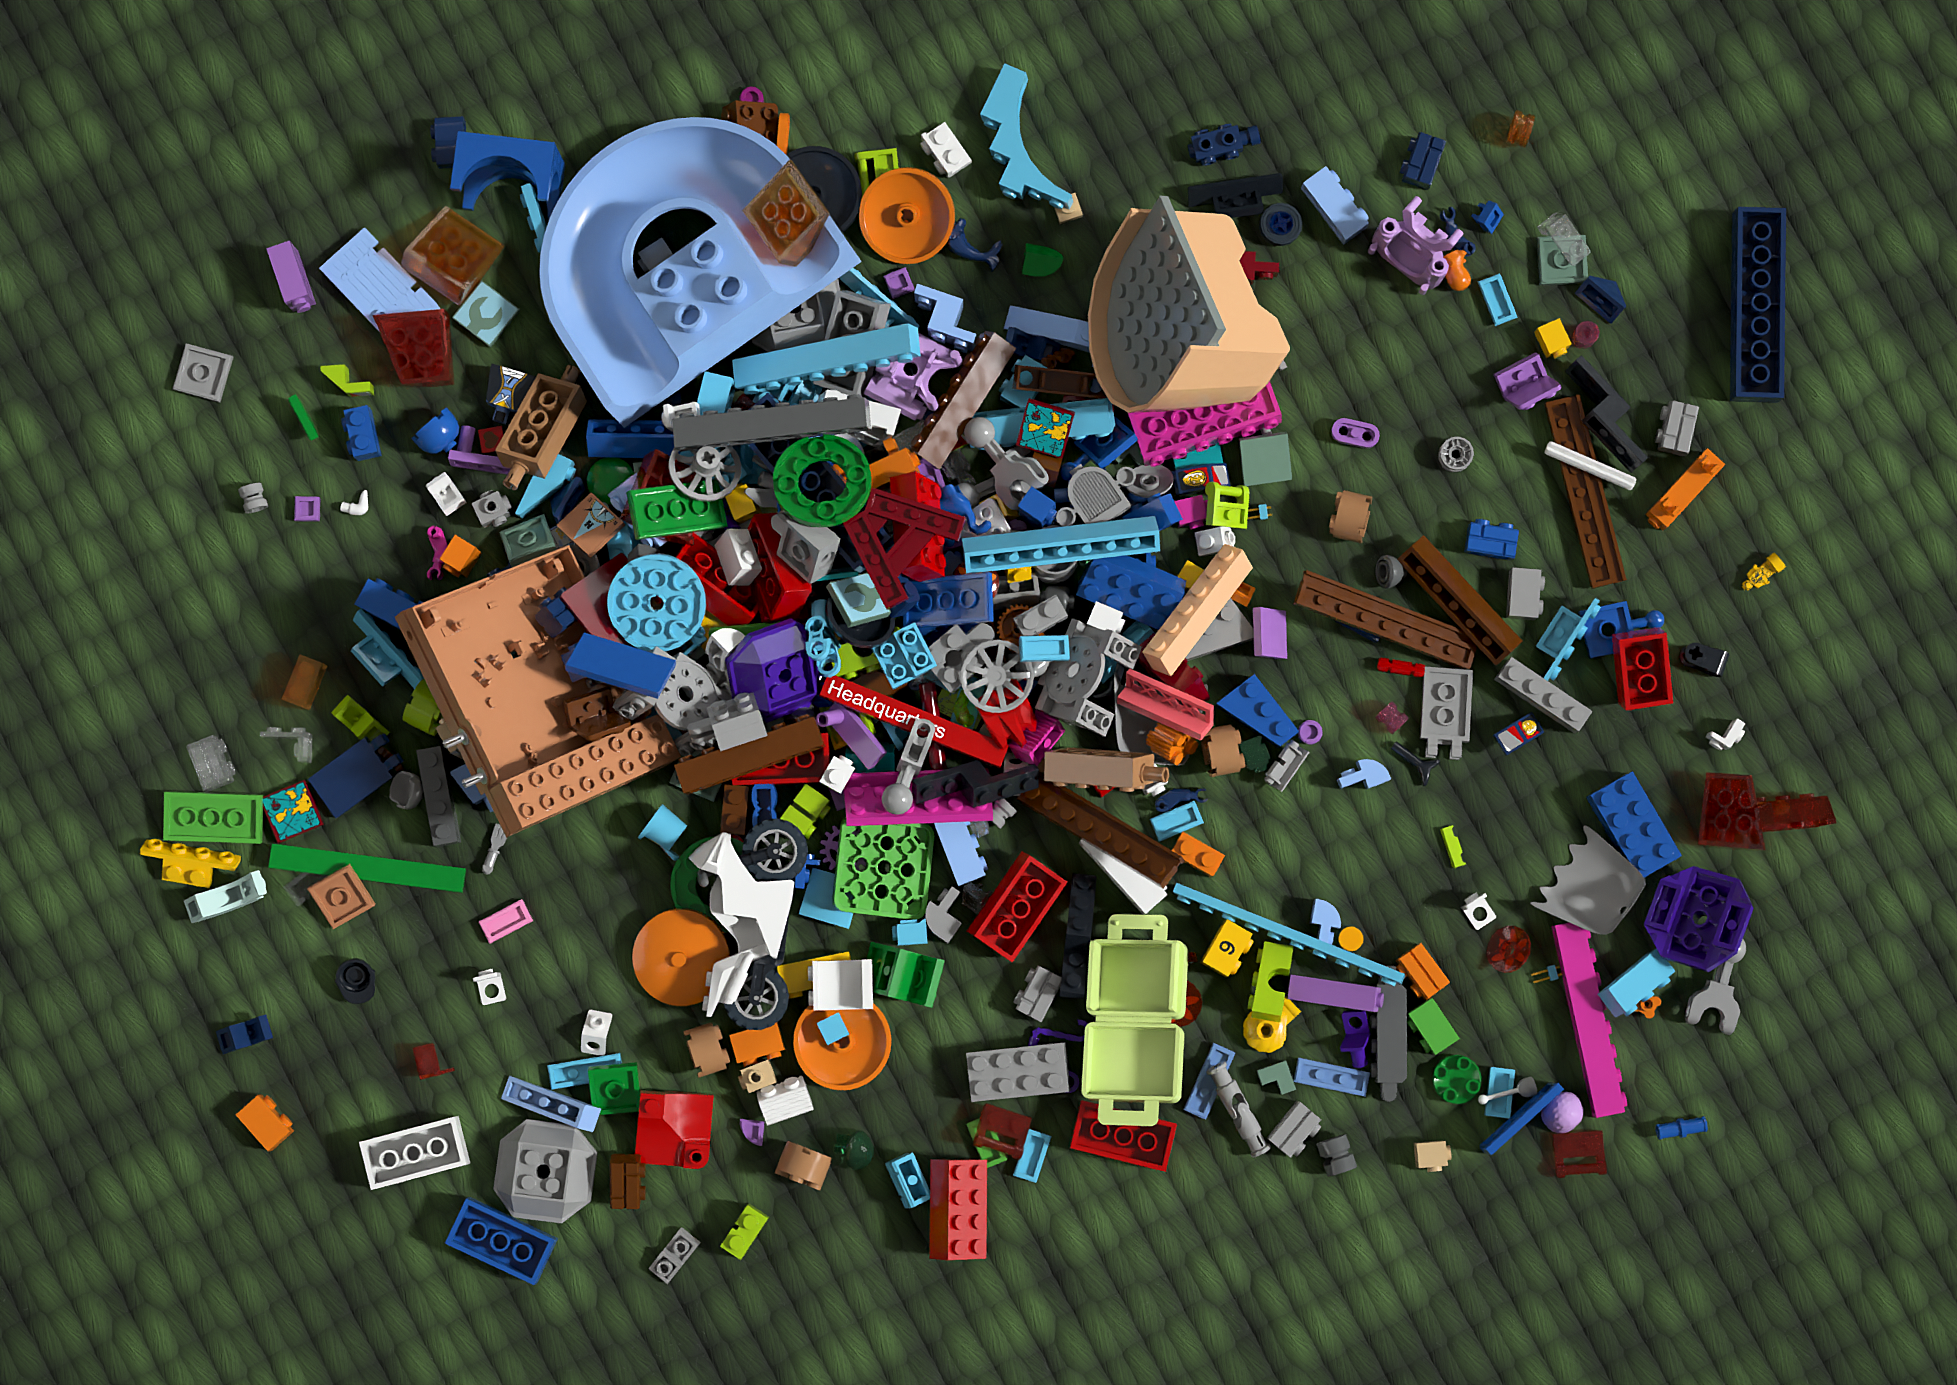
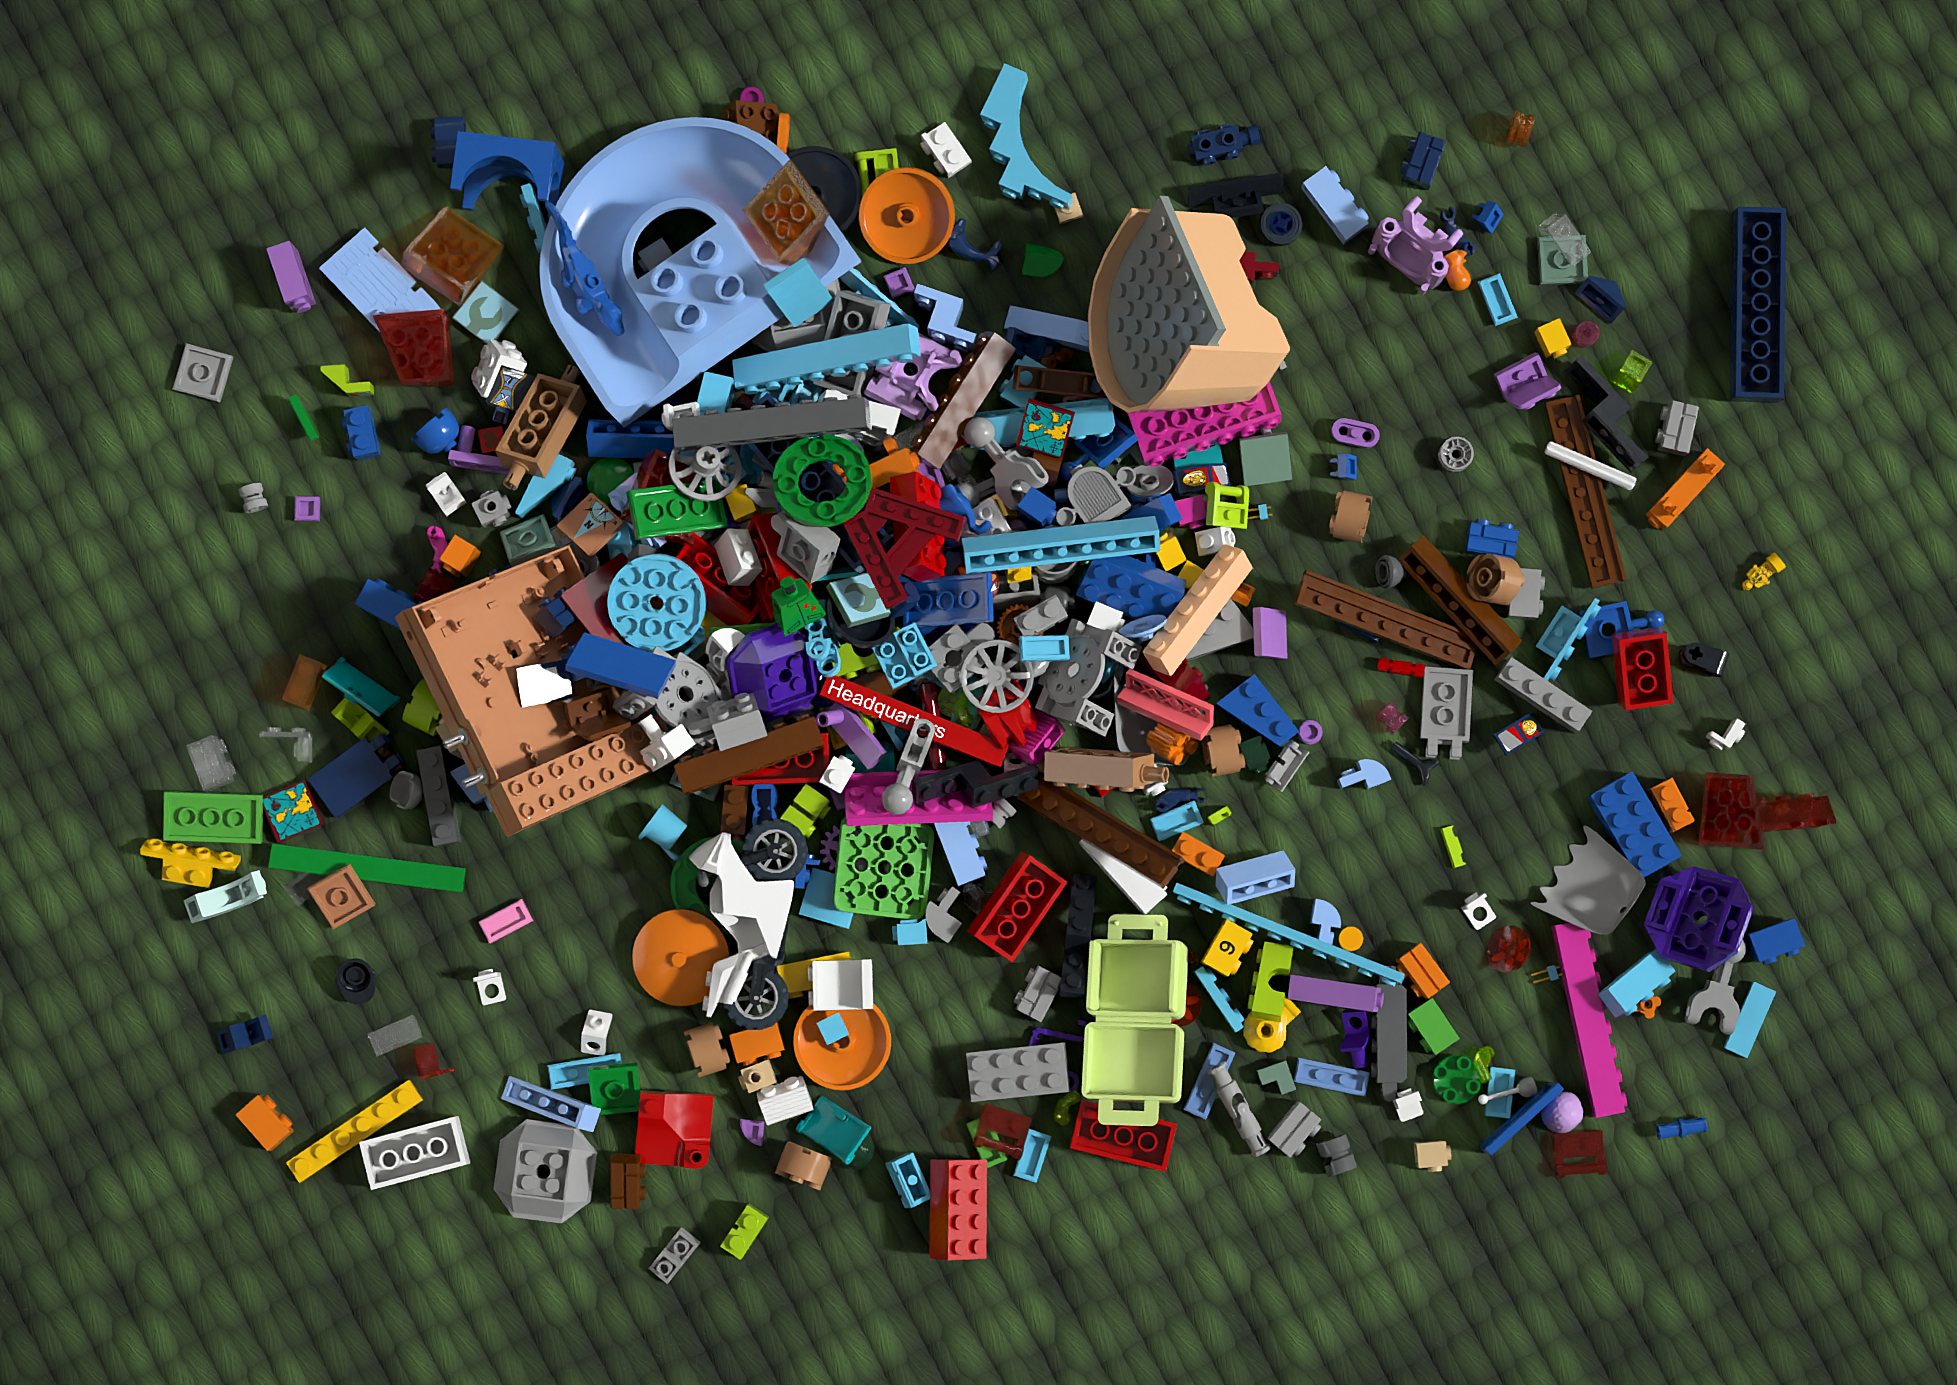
white animal [340,490,368,515] -> none
medium azure bracket [351,609,424,689] -> none
blue brick [445,1197,558,1285] -> none
light grey piece [482,823,507,875] -> none
green bracket [866,942,945,1008] -> none
none -> yellow plate [286,1080,423,1183]
none -> teal door [322,657,401,717]
none -> clear tile [368,1015,423,1057]
none -> clear red brick [413,567,455,602]
none -> white bracket [471,339,527,398]
none -> sticker [516,659,573,707]
none -> blue animal [545,202,625,336]
none -> white brick [638,714,695,772]
none -> medium azure tile [763,258,834,328]
none -> green torso [771,577,826,636]
none -> teal door [796,1096,871,1164]
none -> clear neon green arm [1053,1090,1081,1125]
none -> light blue dish [1119,615,1167,641]
none -> yellow brick [1153,529,1187,571]
none -> medium azure plate [1194,966,1244,1033]
none -> lime tile [1207,806,1231,825]
none -> light blue brick [1216,850,1295,905]
none -> blue tile [1330,453,1357,481]
none -> white bracket [1393,1088,1423,1122]
none -> medium nougat brick [1466,553,1525,605]
none -> clear neon green arm [1473,1046,1494,1083]
none -> clear neon green bracket [1613,350,1652,393]
none -> orange brick [1646,778,1695,833]
none -> medium azure tile [1723,982,1776,1058]
none -> blue brick [1744,918,1805,965]

